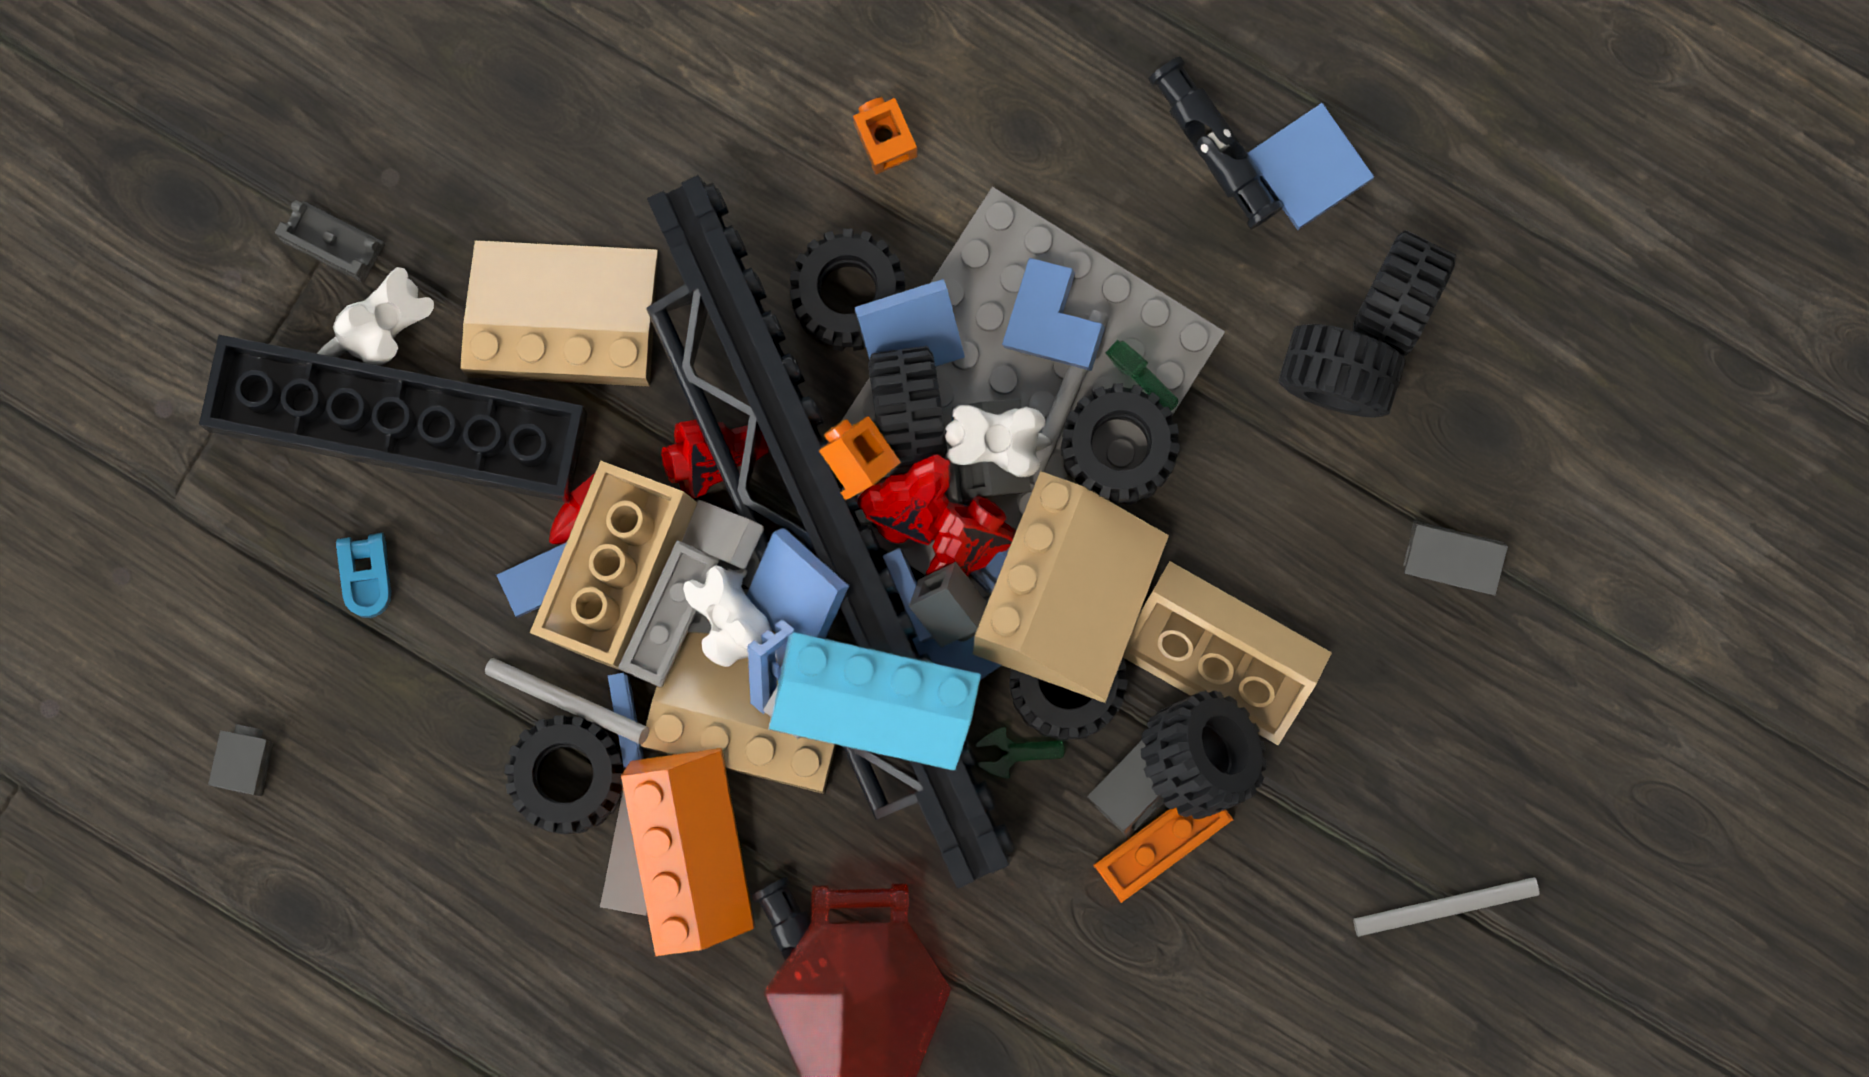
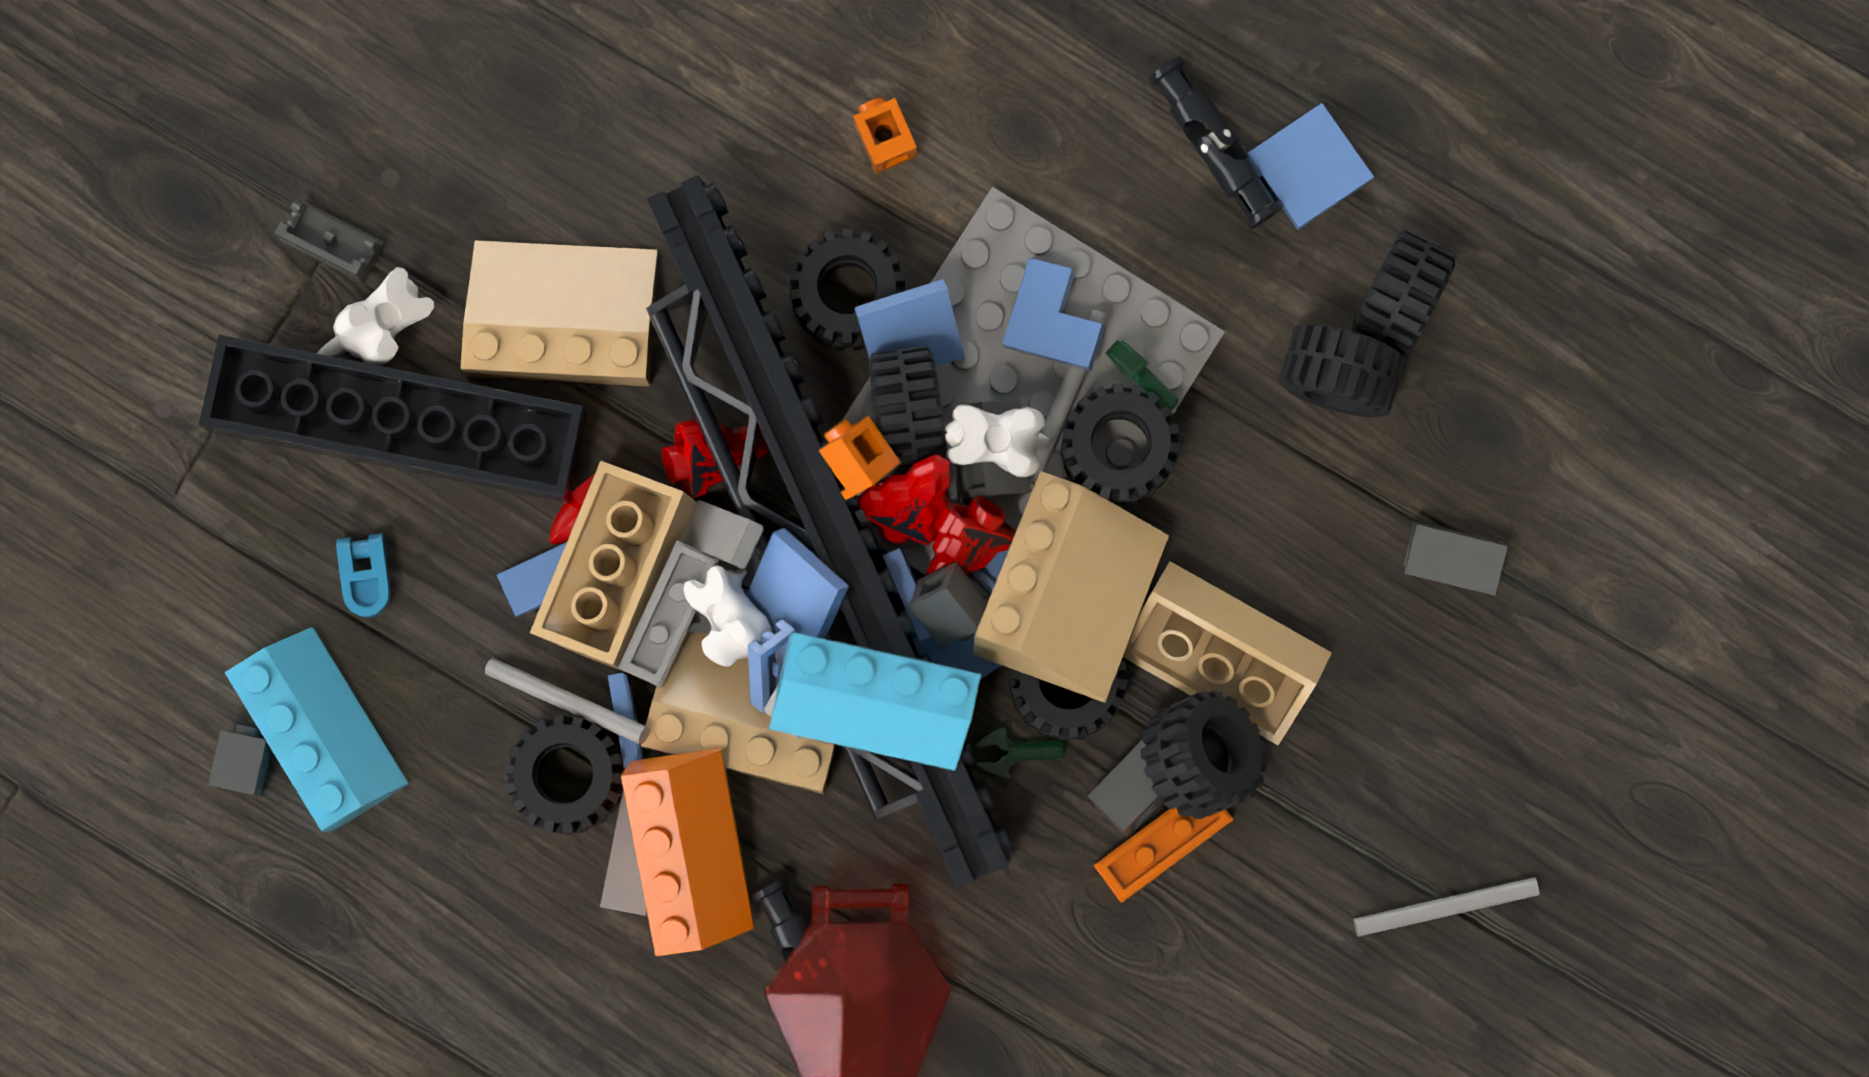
none -> medium azure slope [224,627,409,833]

